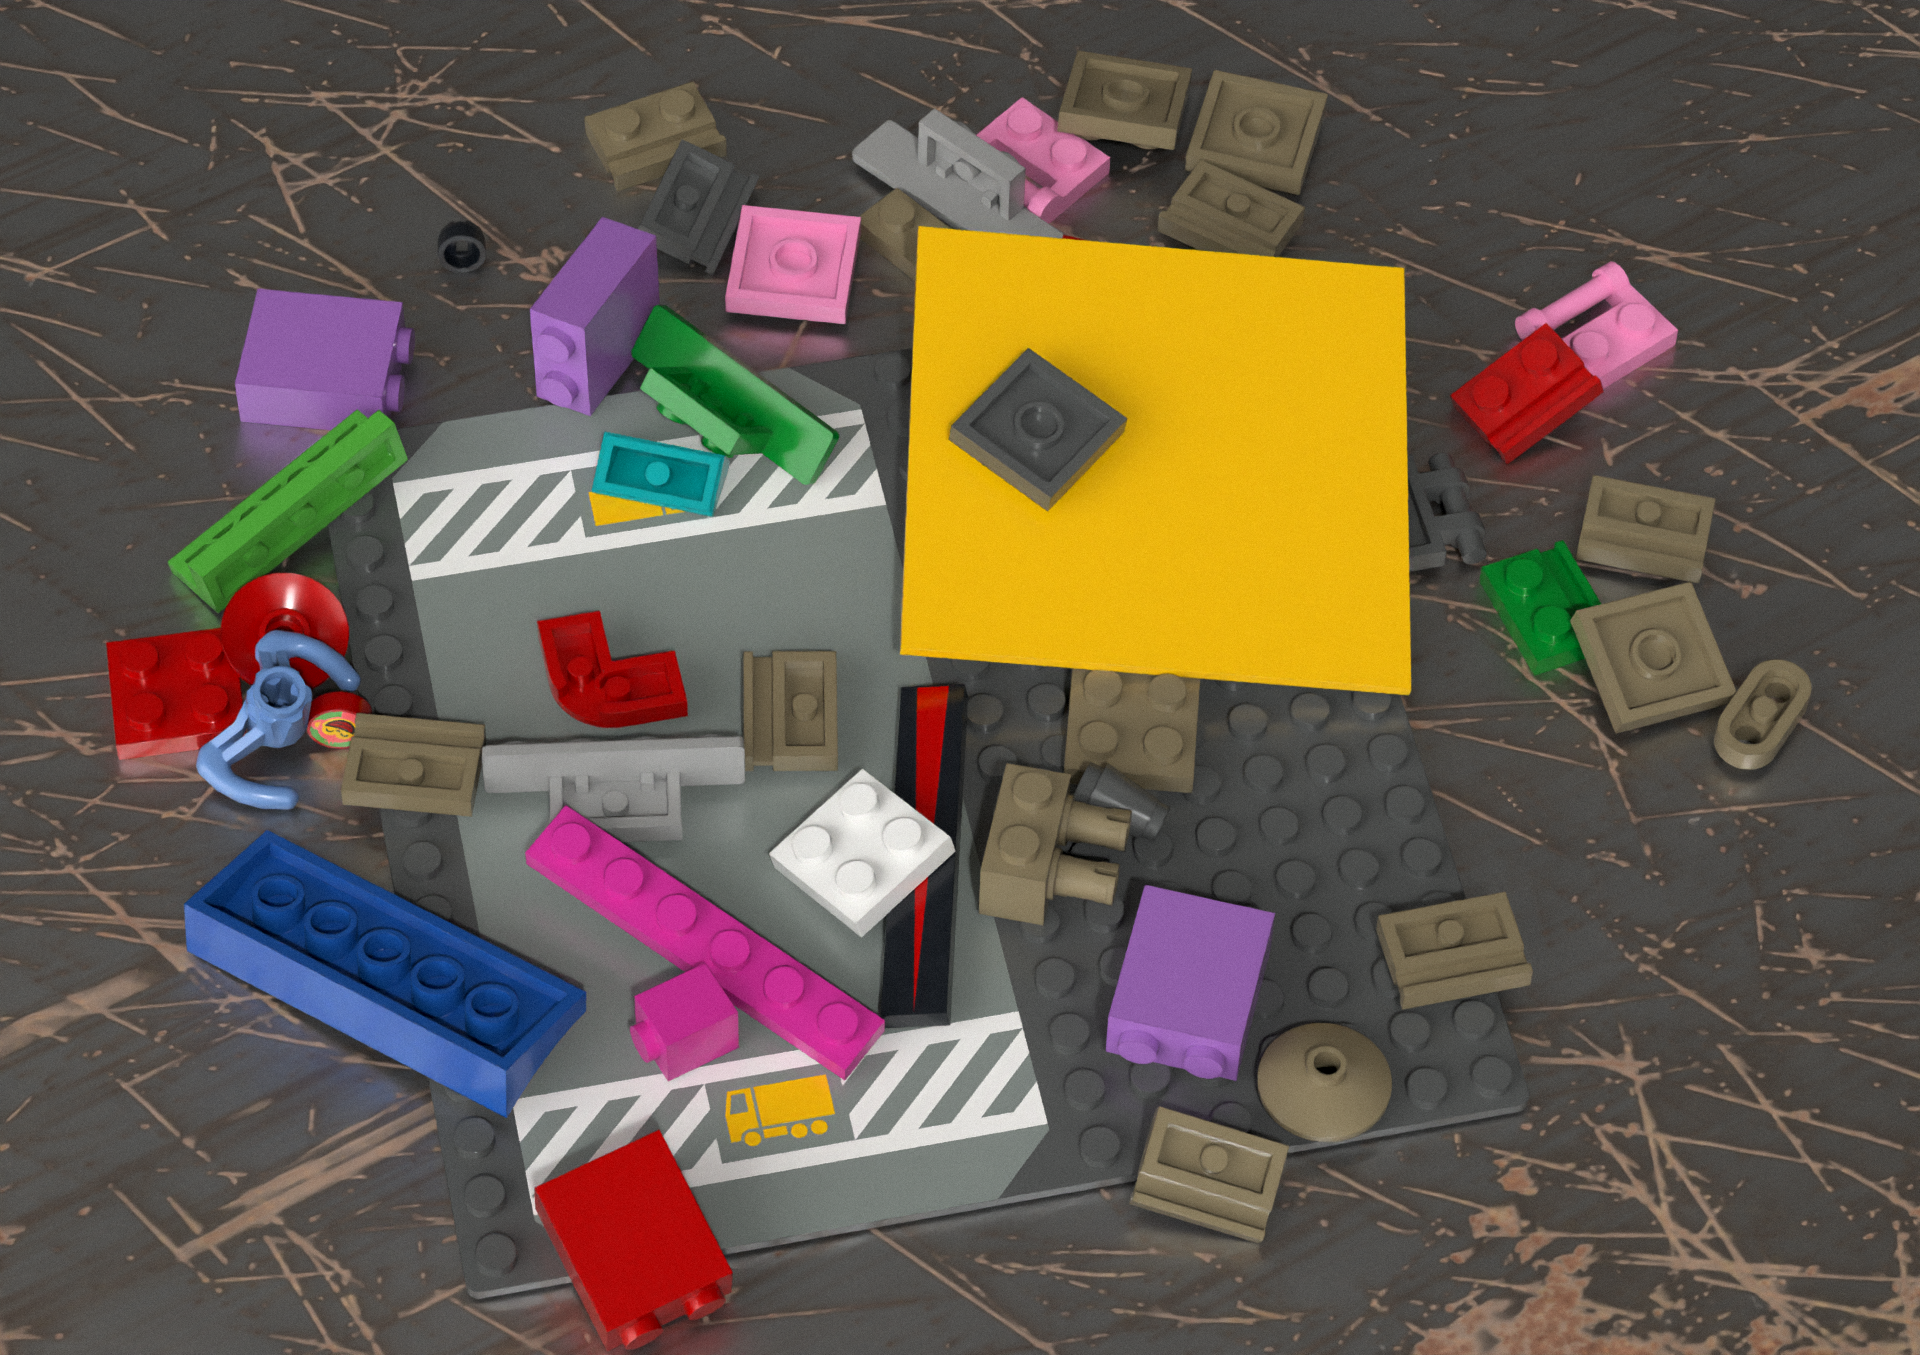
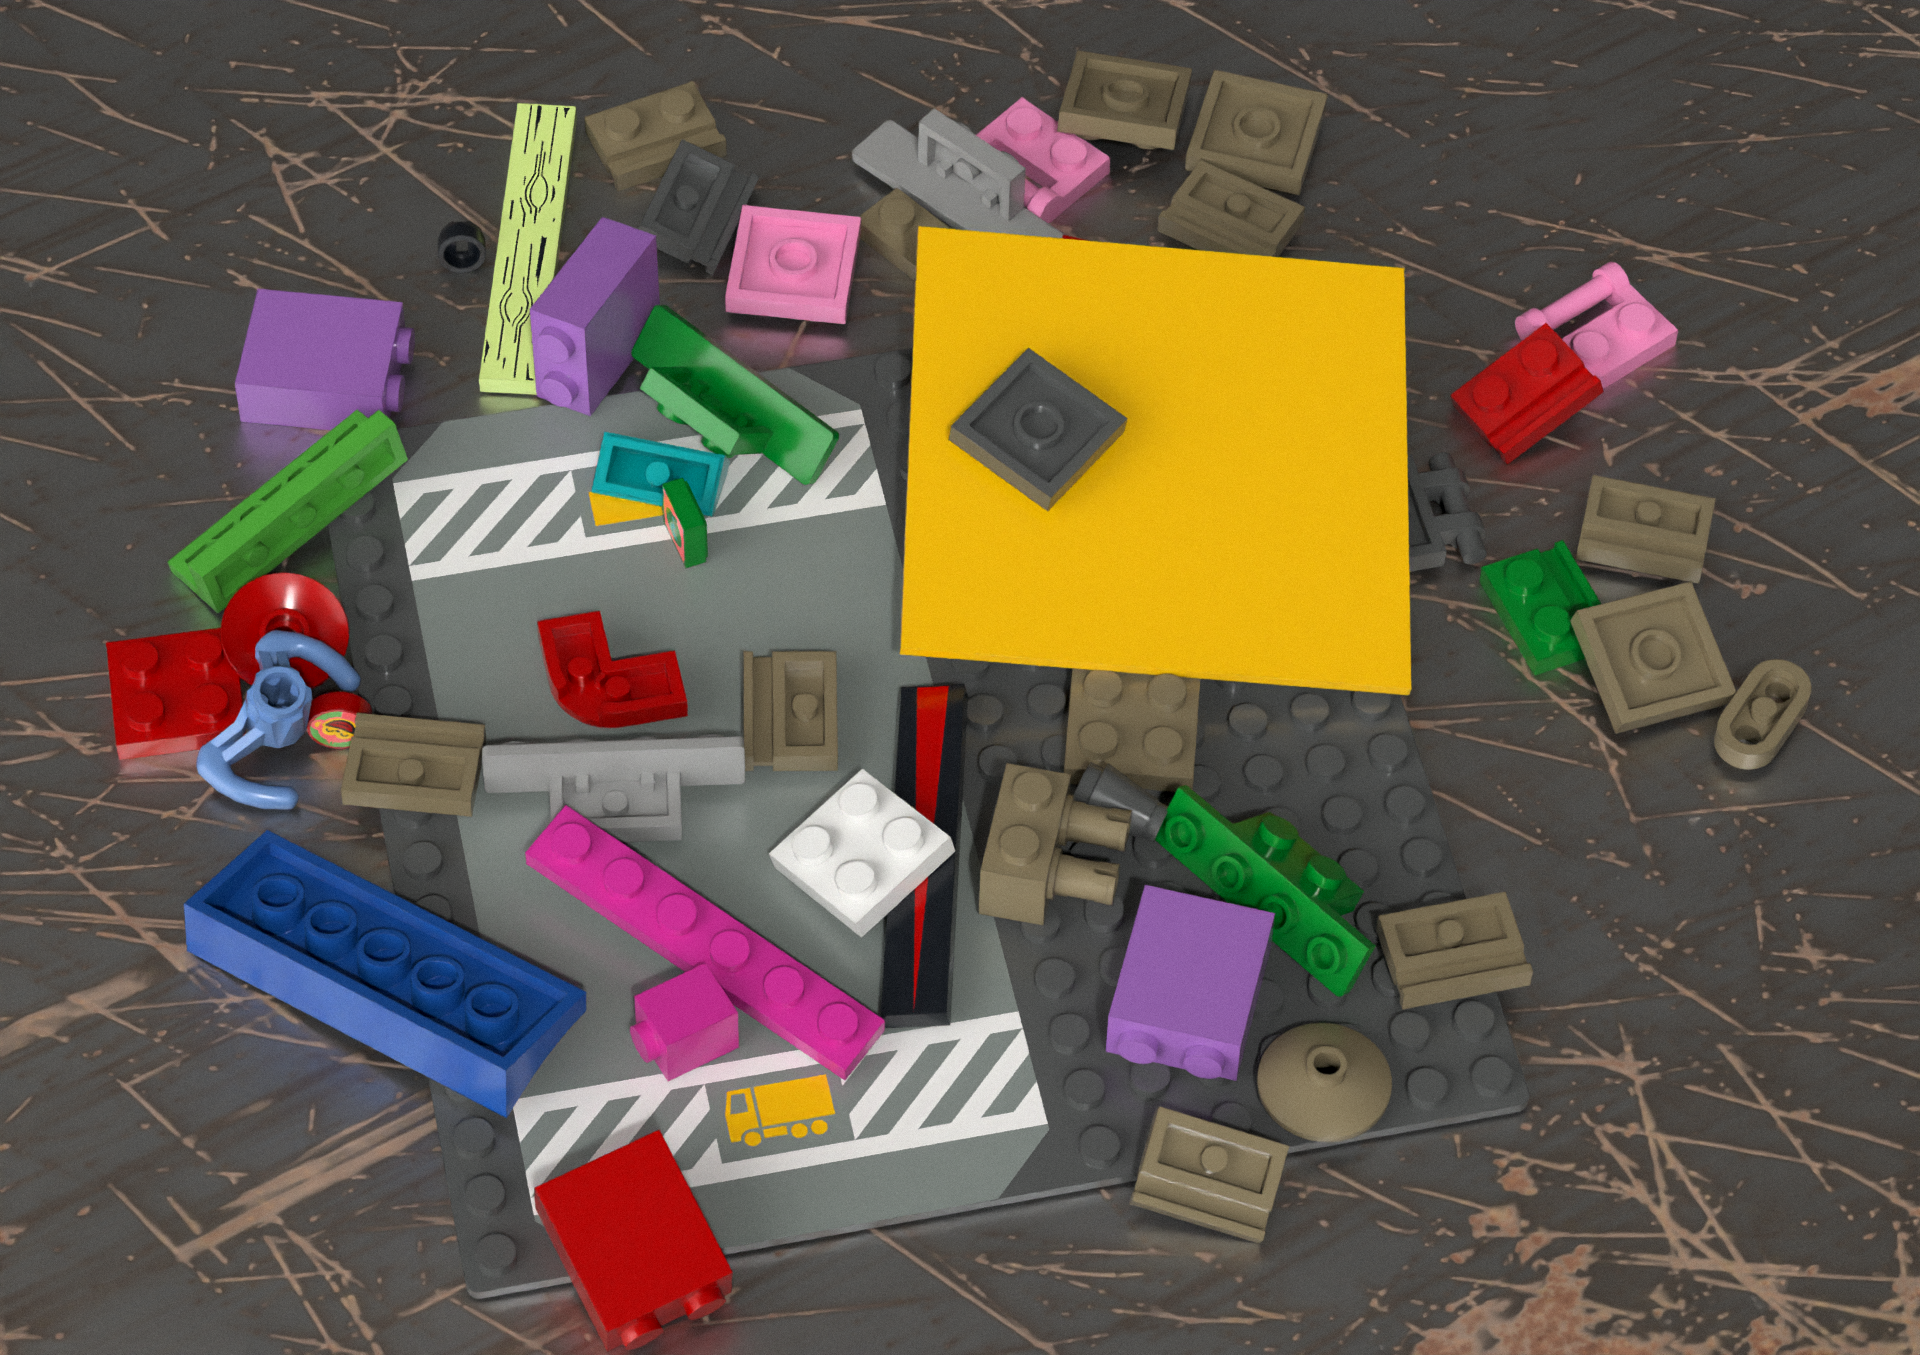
none -> yellowish green tile [479,103,577,395]
none -> green tile [662,478,708,569]
none -> green bracket [1155,785,1376,997]

